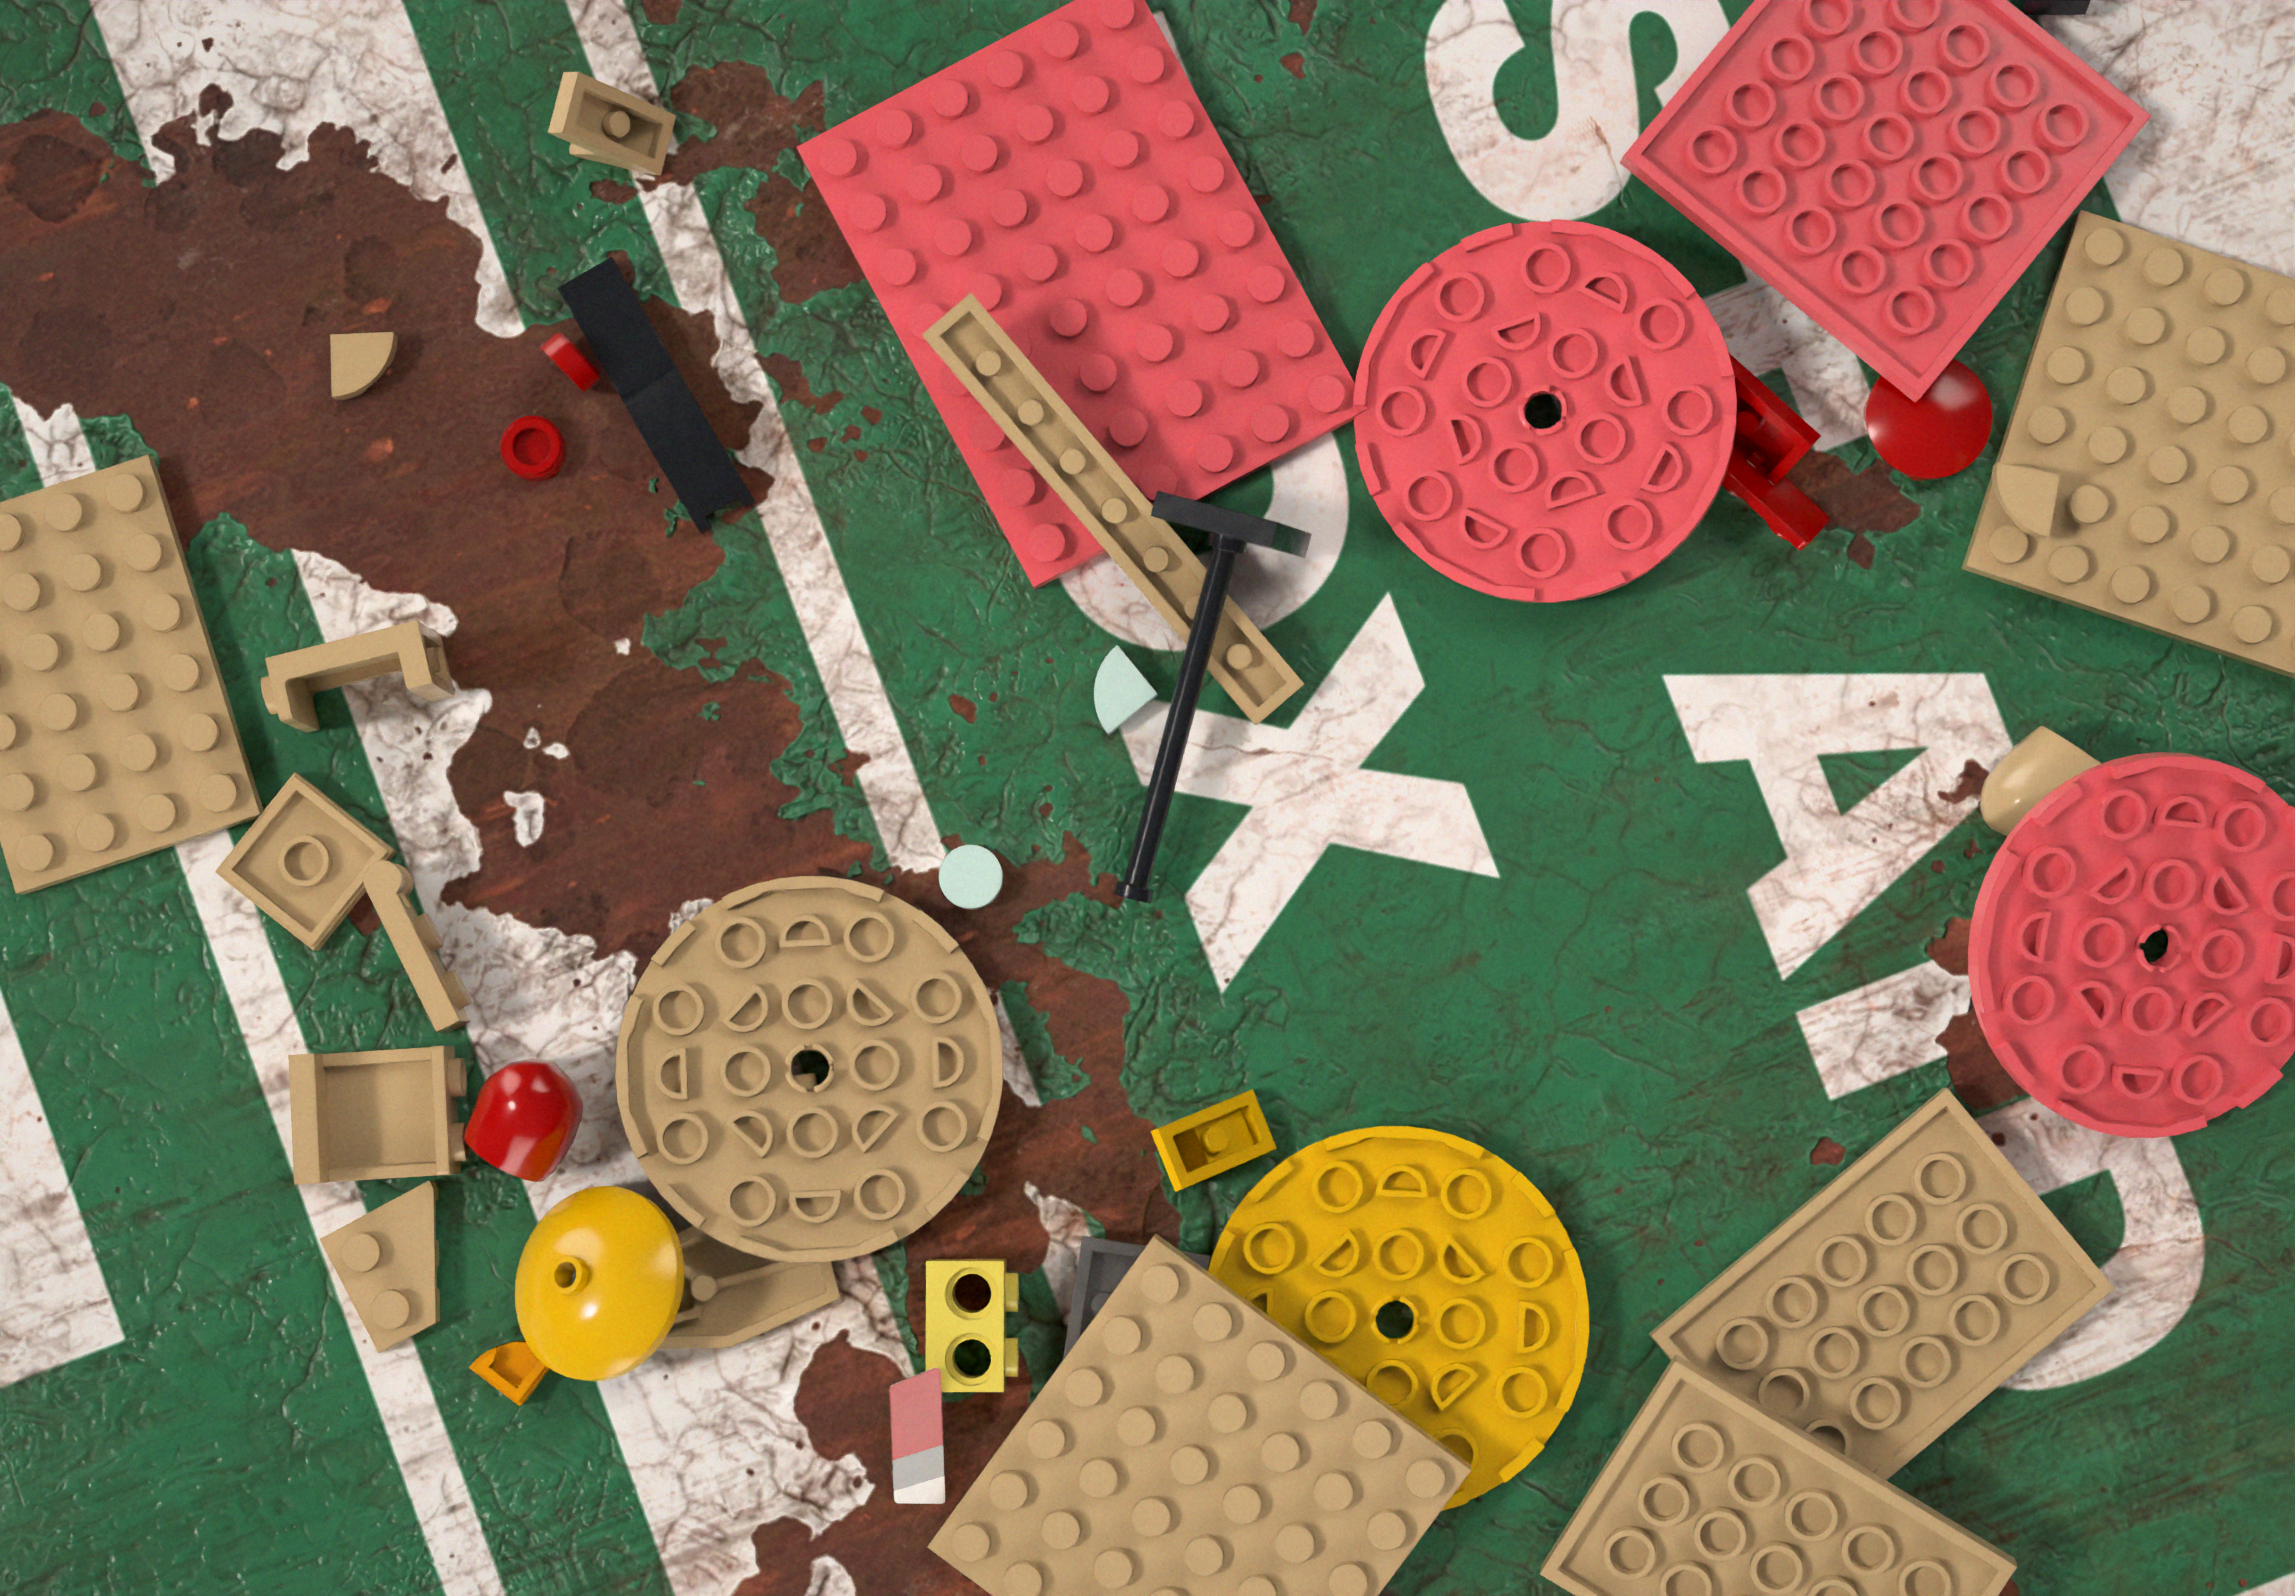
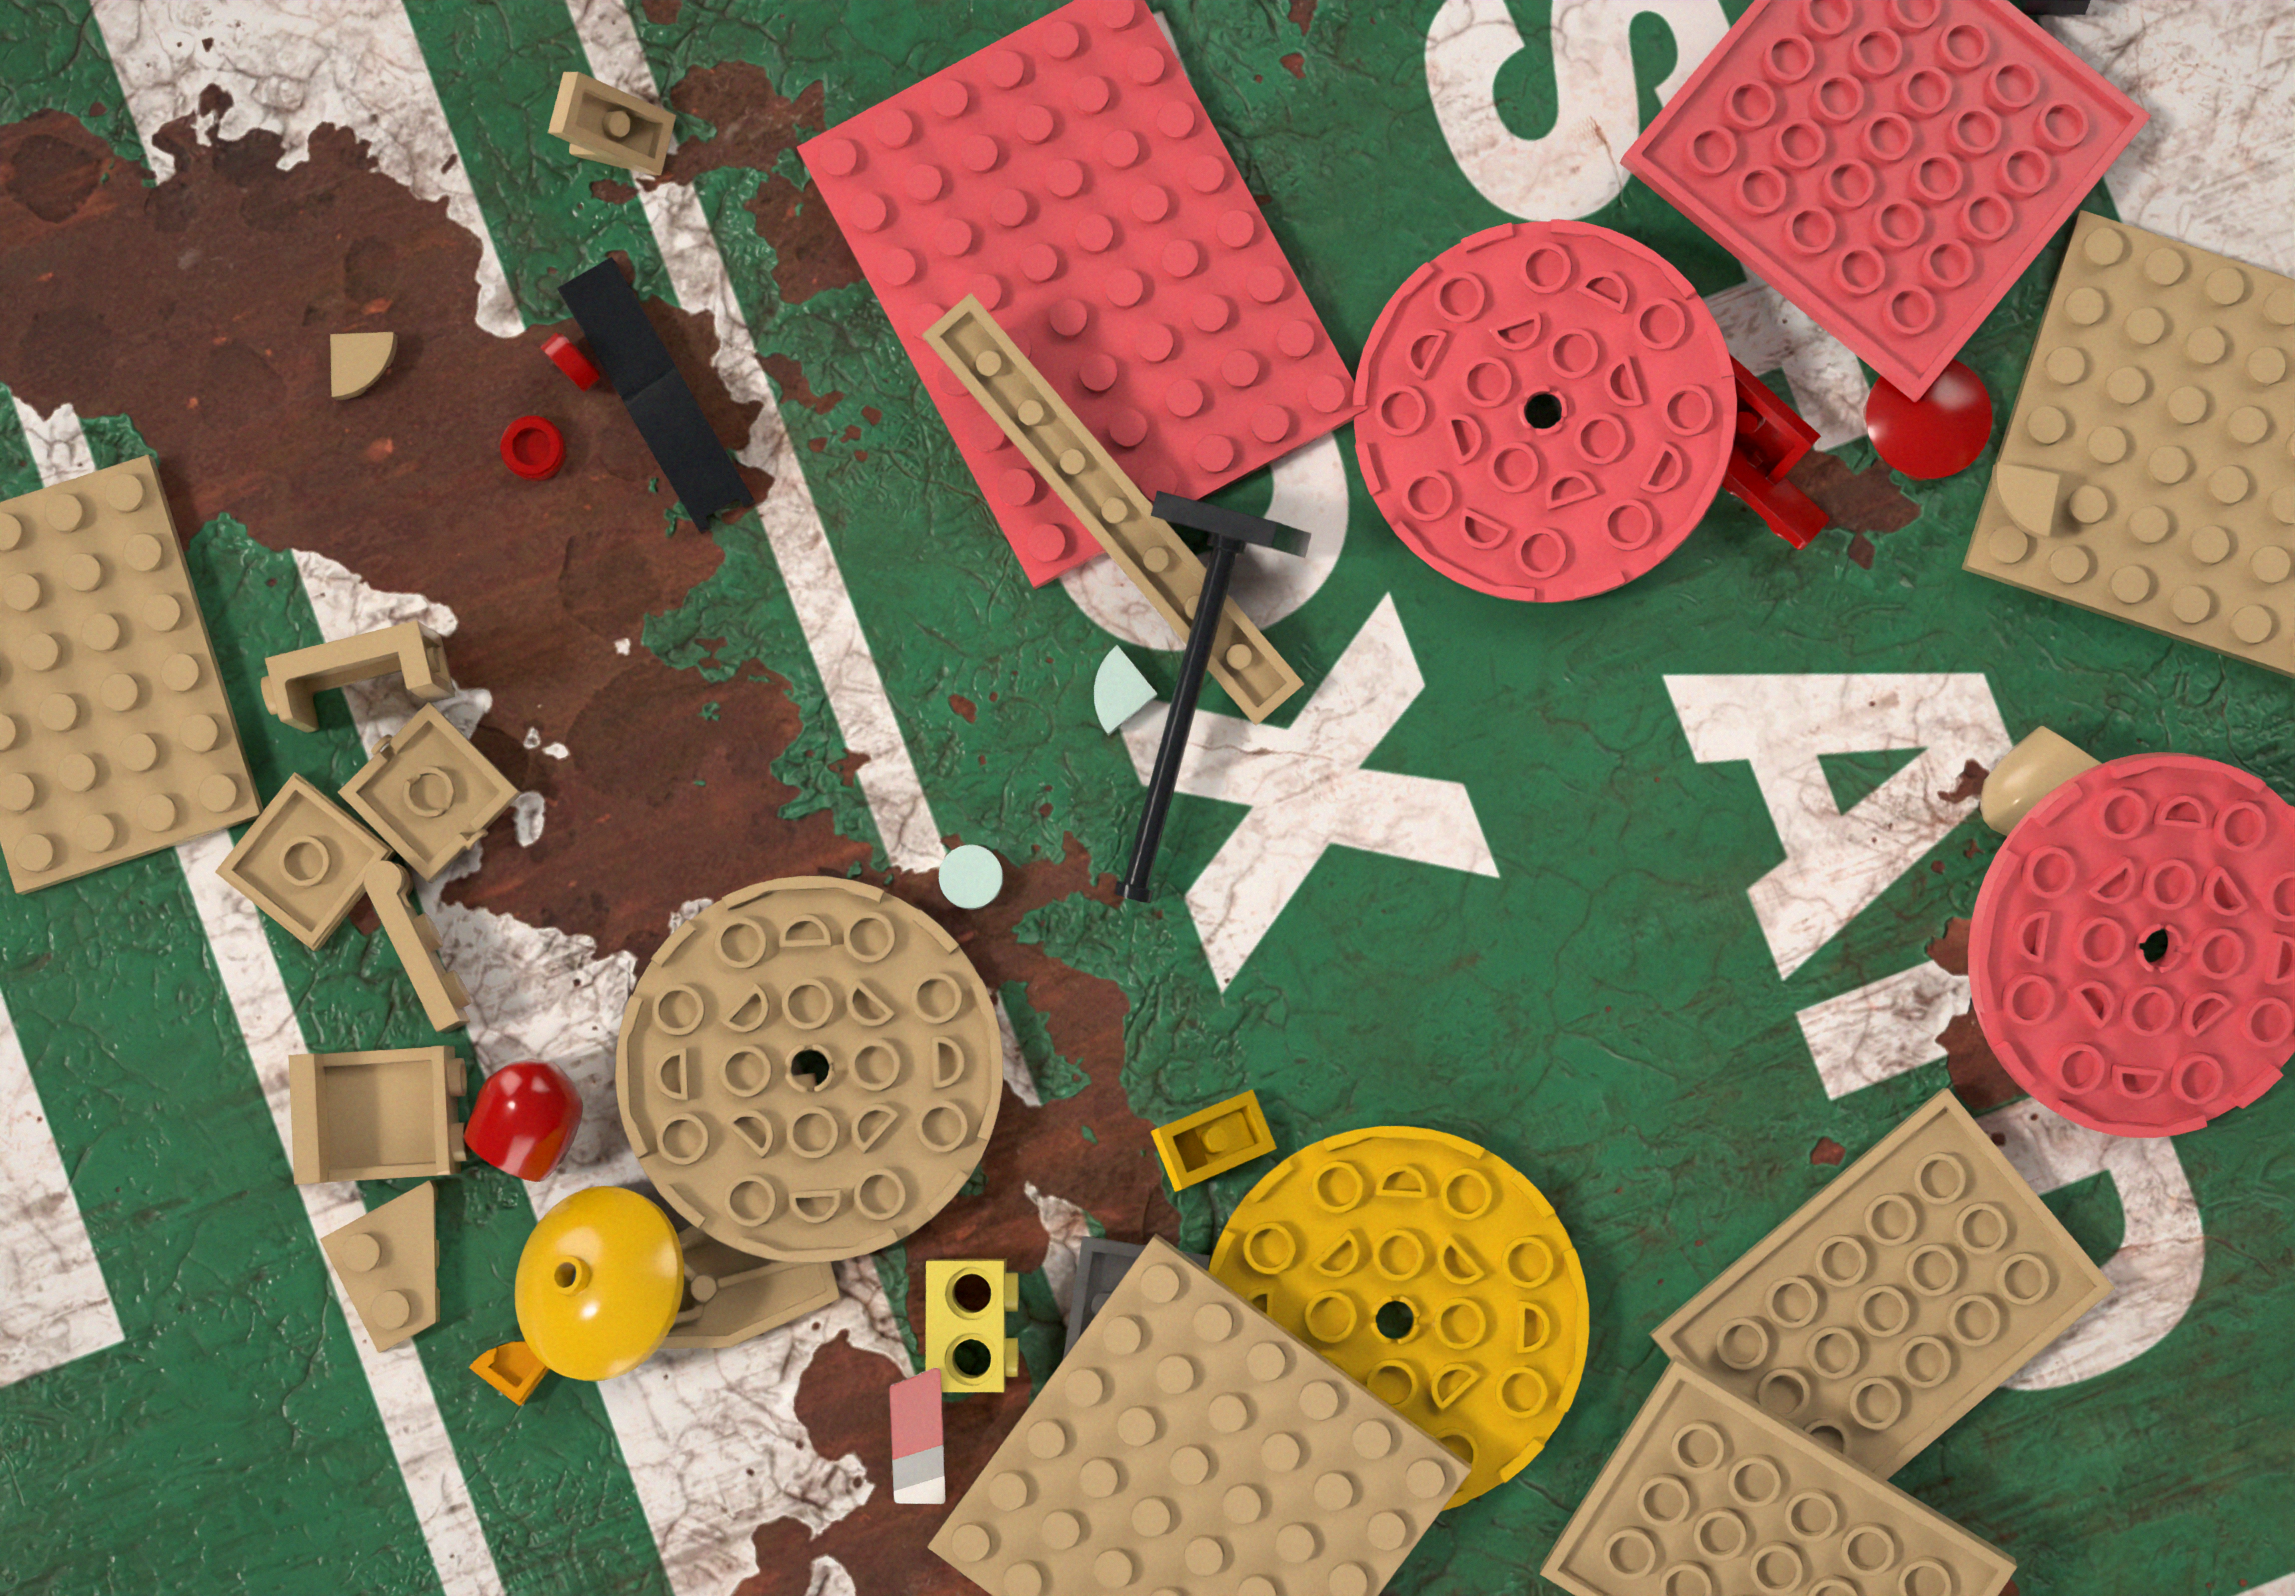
none -> tan plate [338,702,522,883]

